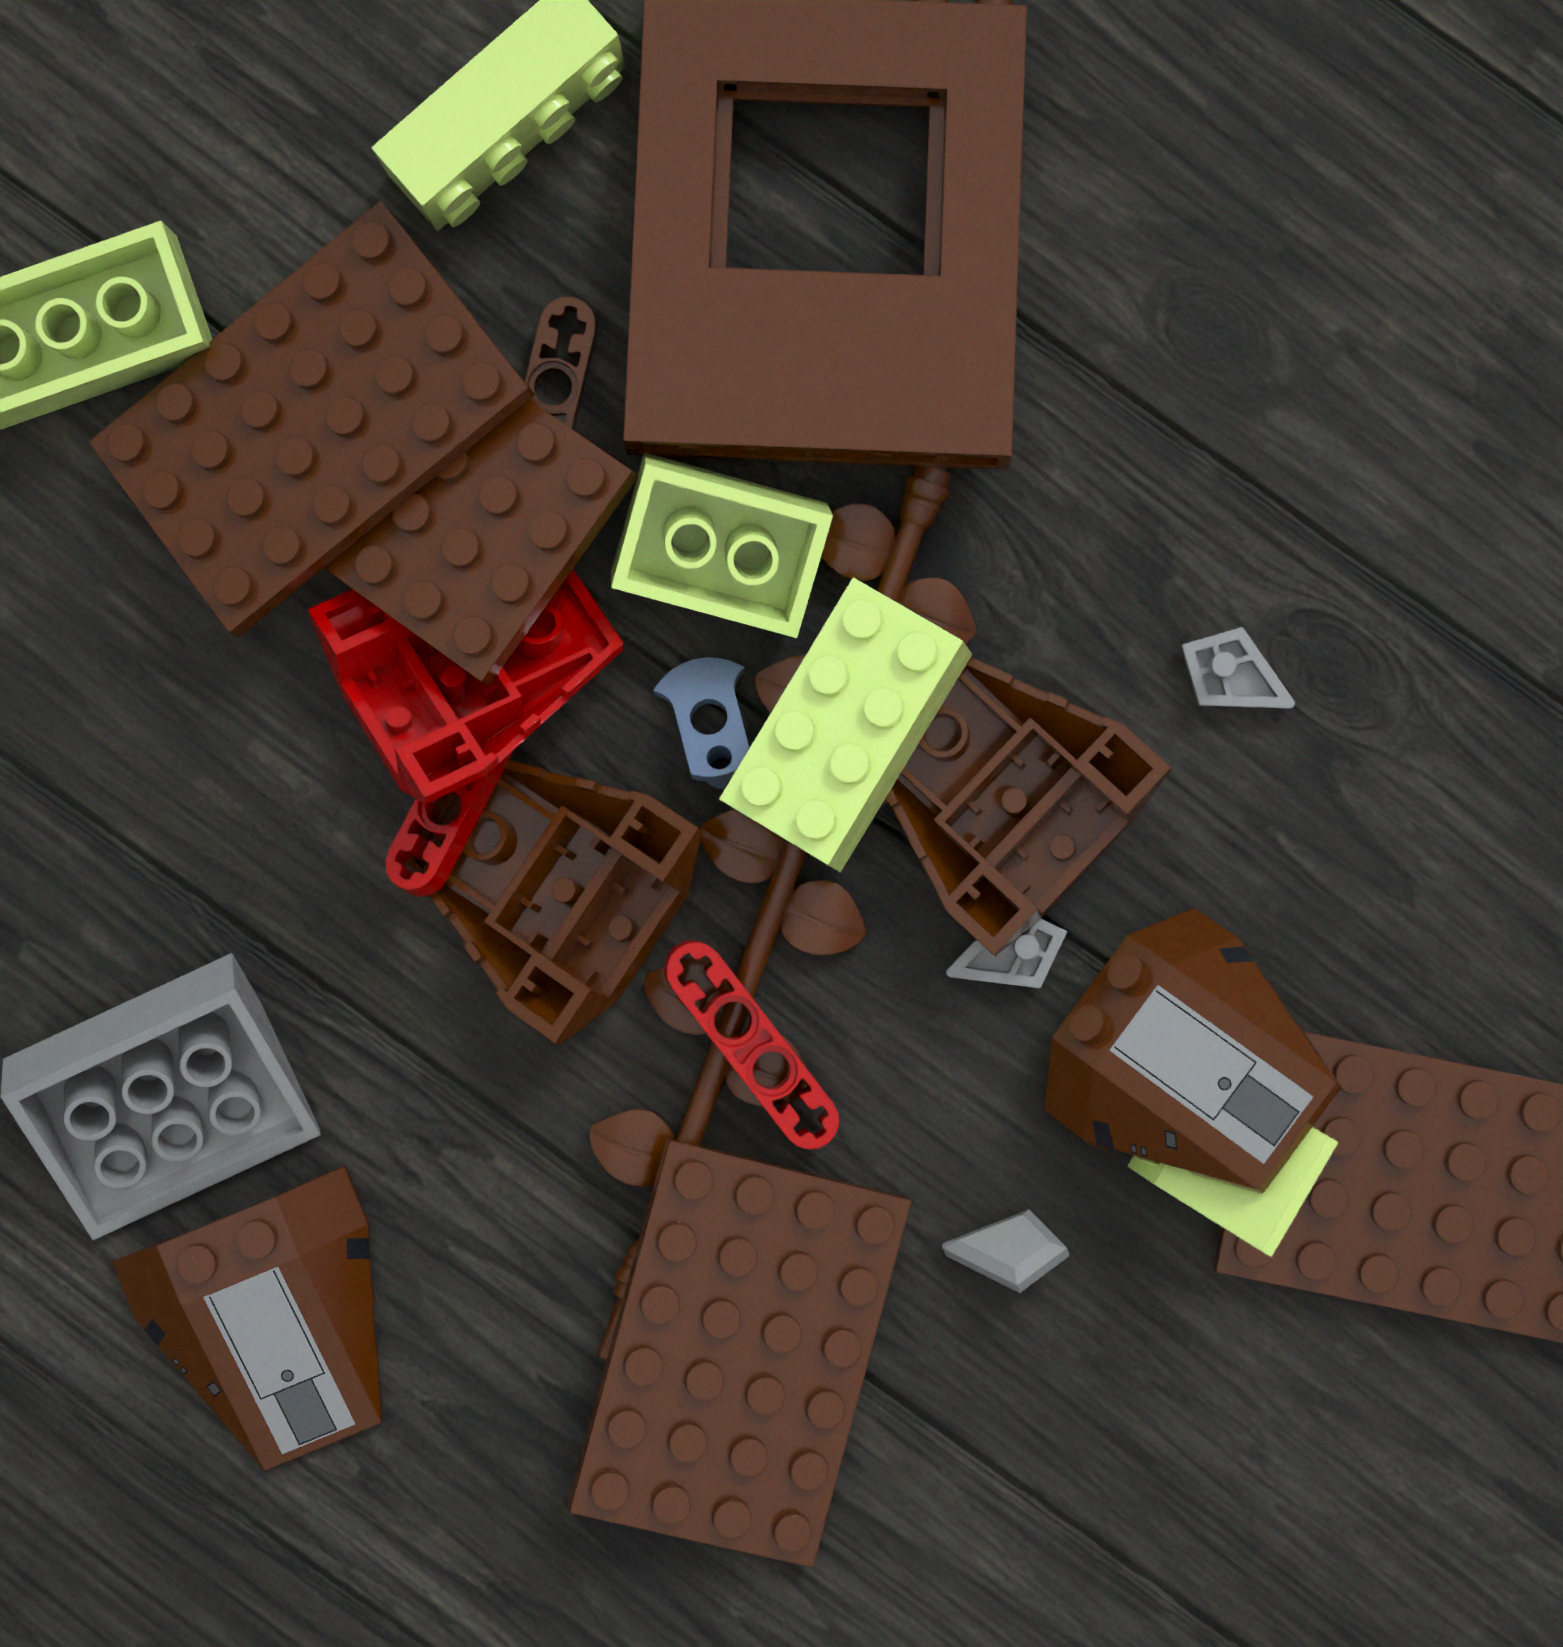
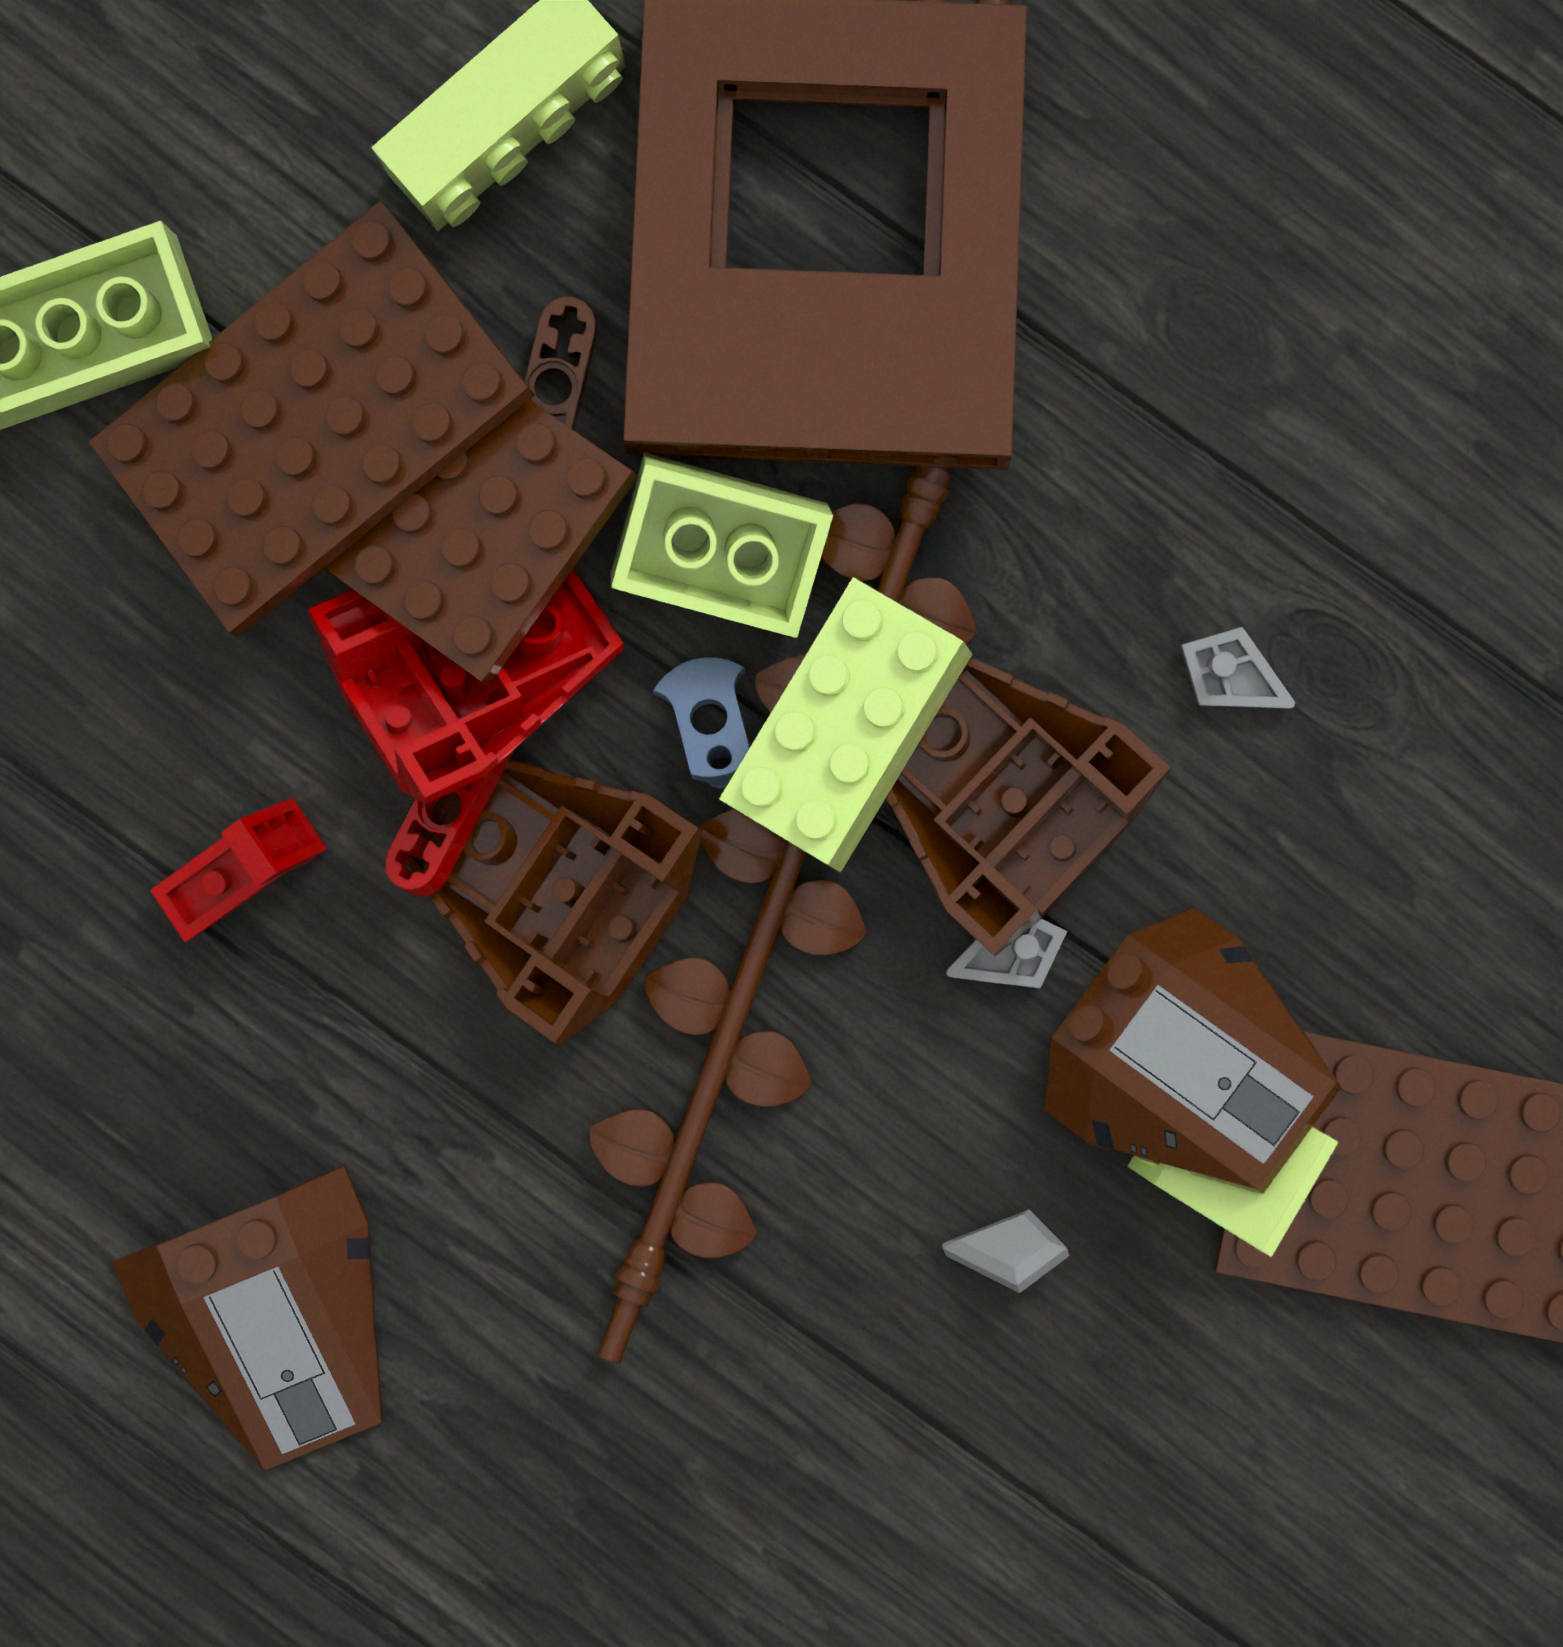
light grey slope [0,953,321,1240] -> none
reddish brown plate [567,1137,912,1568] -> none
red beam [664,940,839,1149] -> none
none -> red bracket [150,797,327,942]

